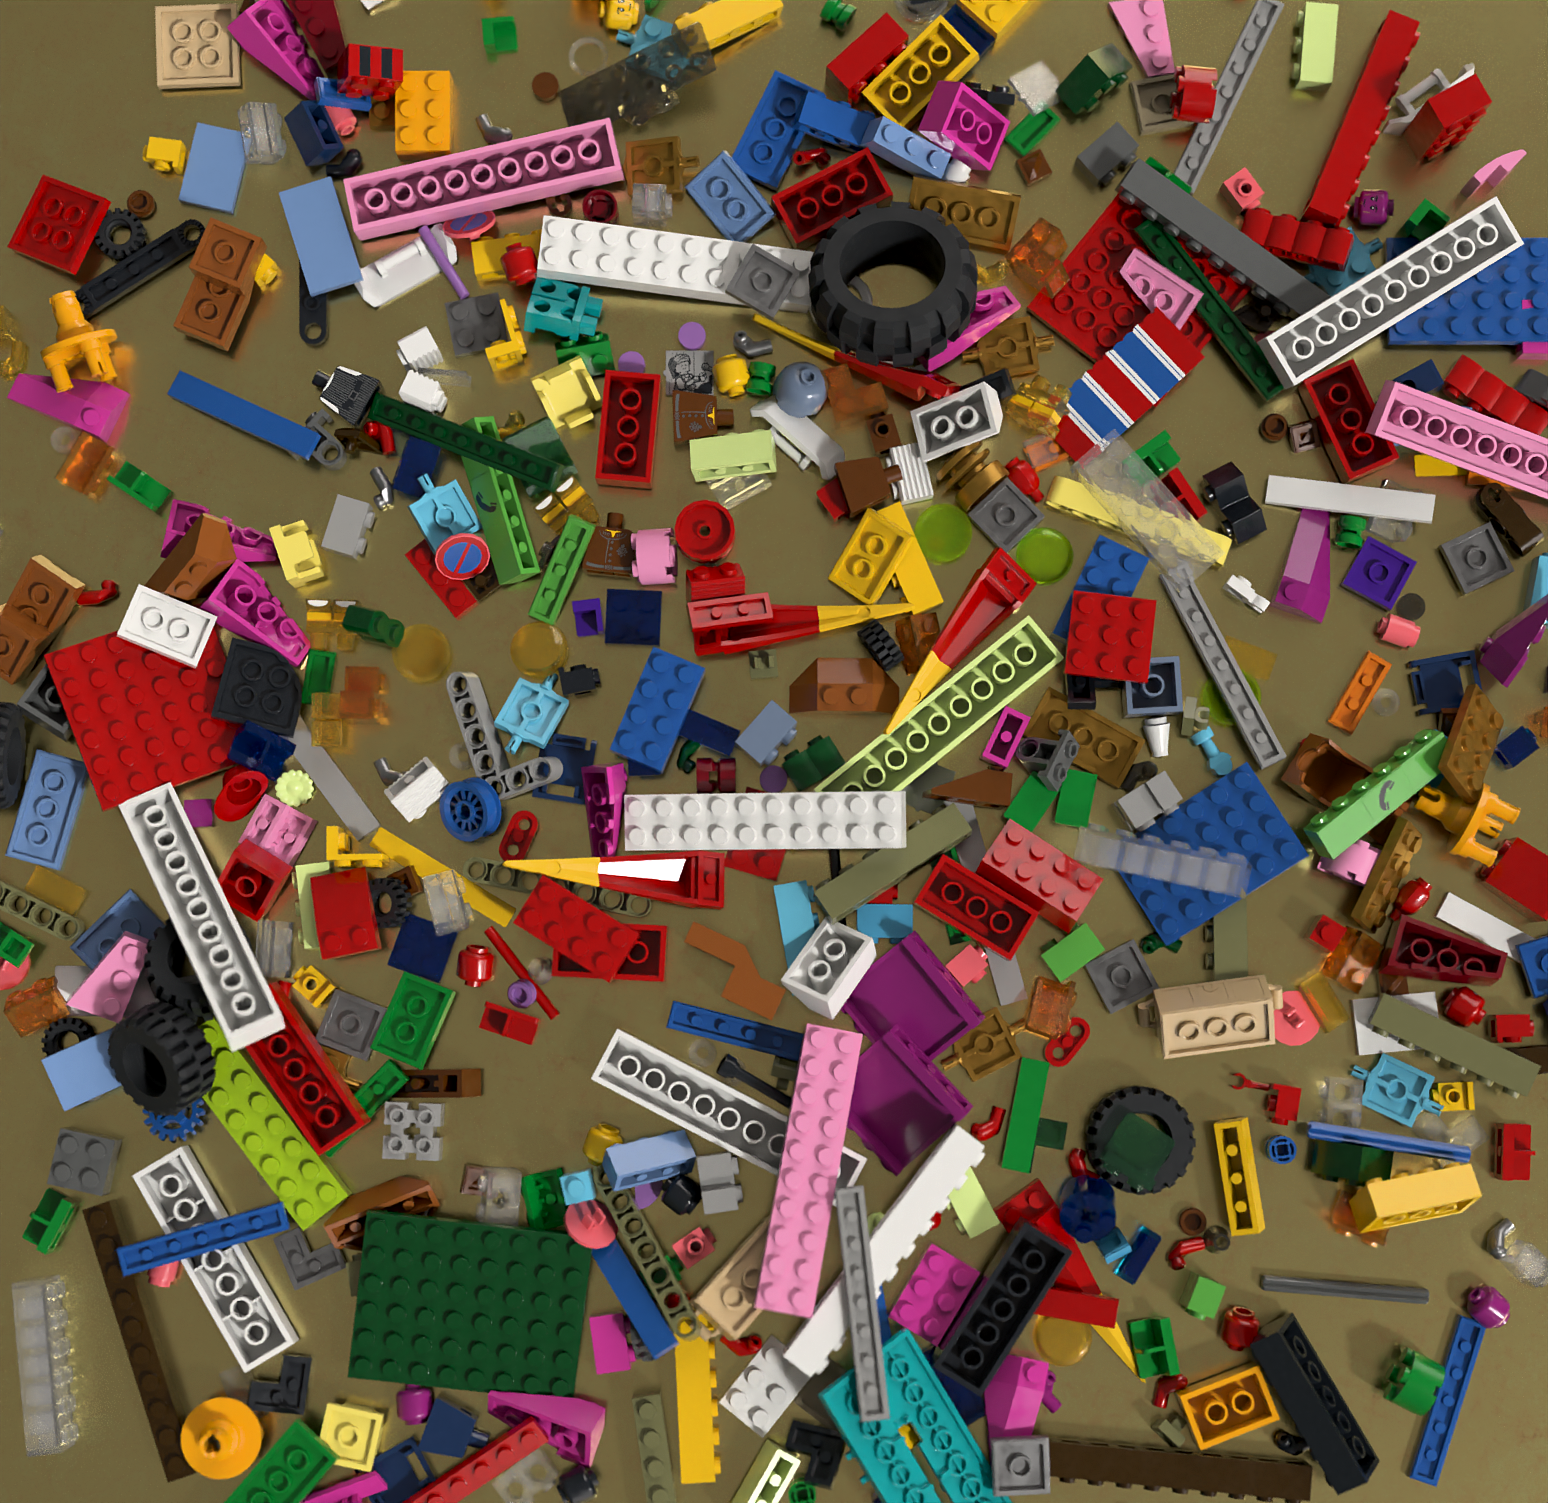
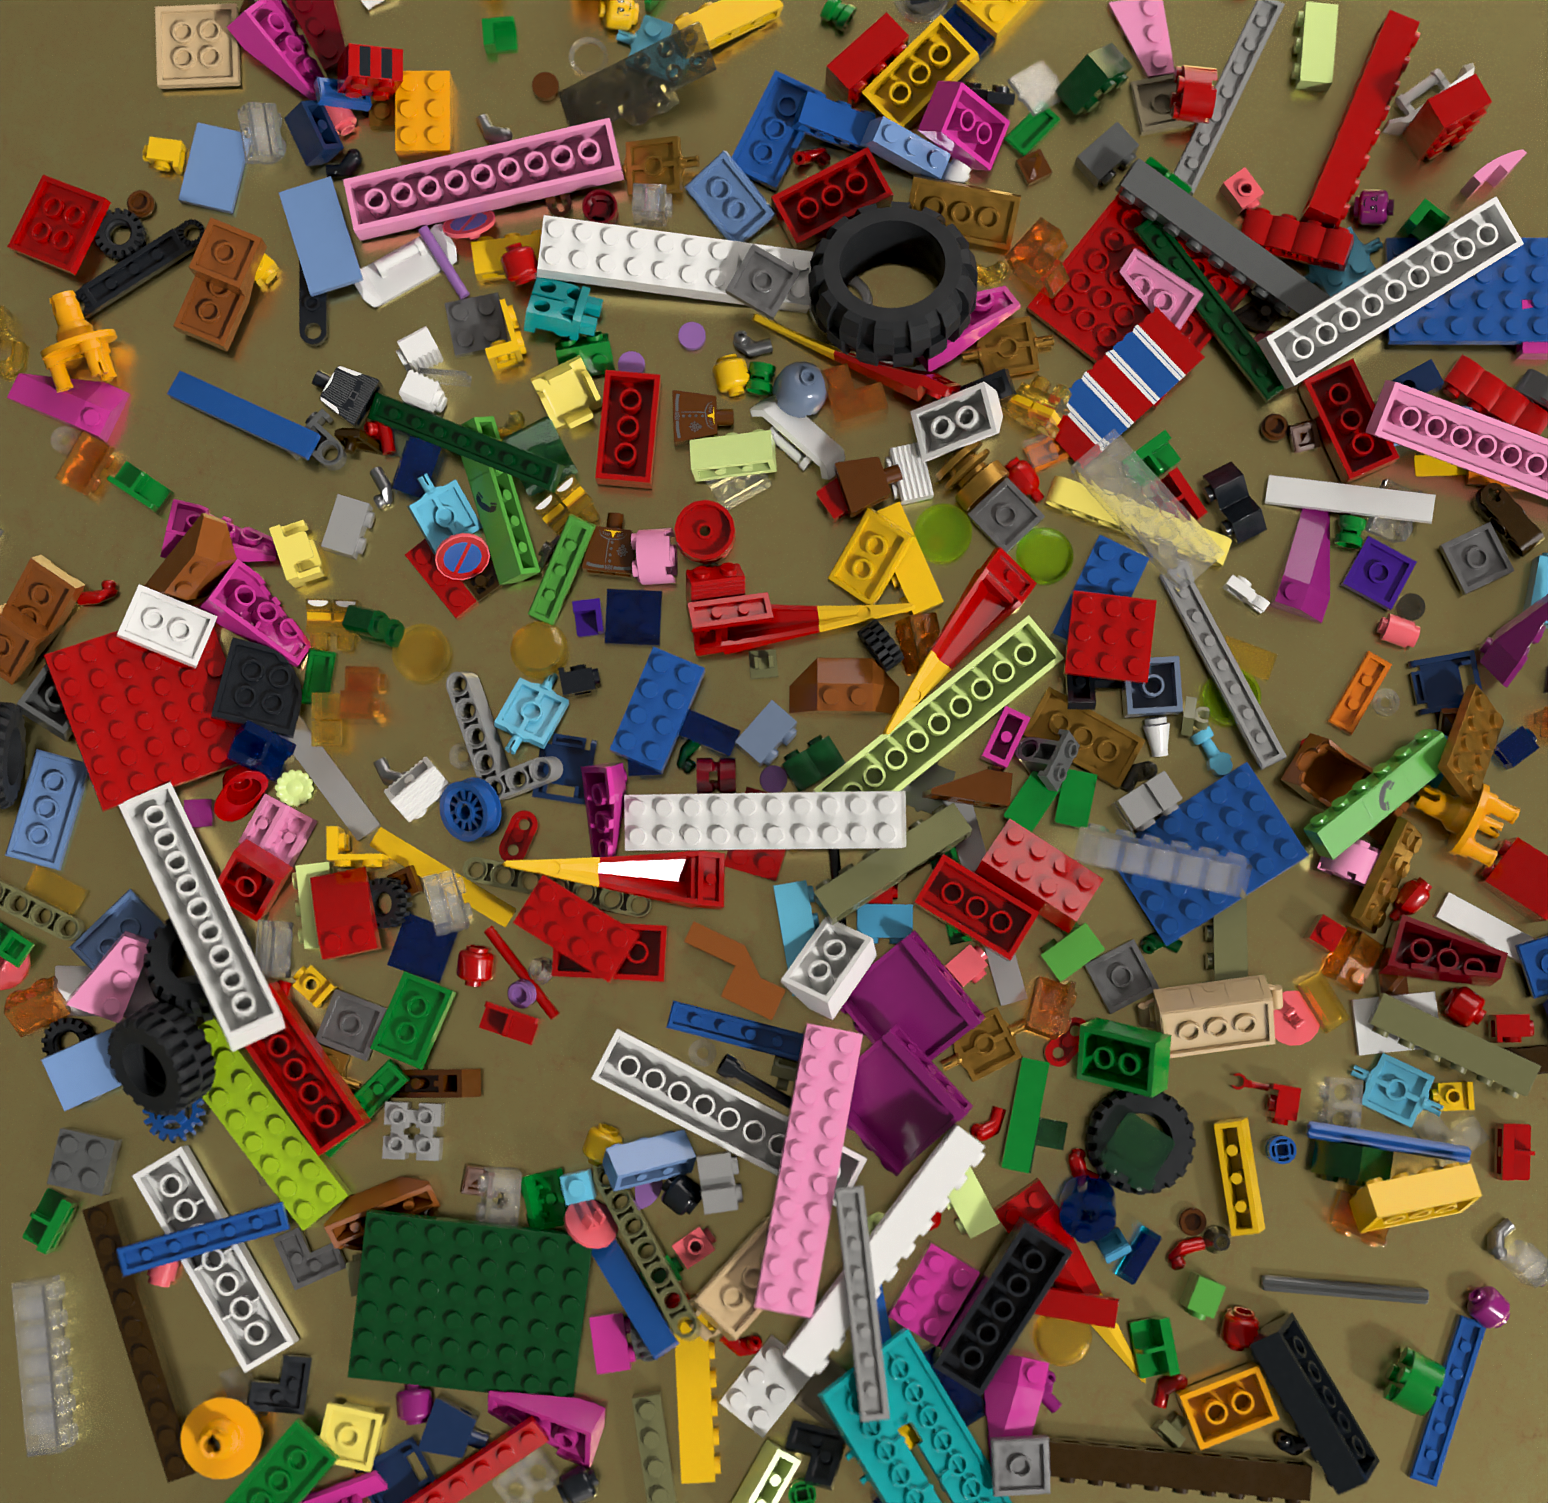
piece [663,351,714,396] -> none
reddish brown brick [865,412,902,457] -> none
none -> green brick [1077,1017,1171,1098]

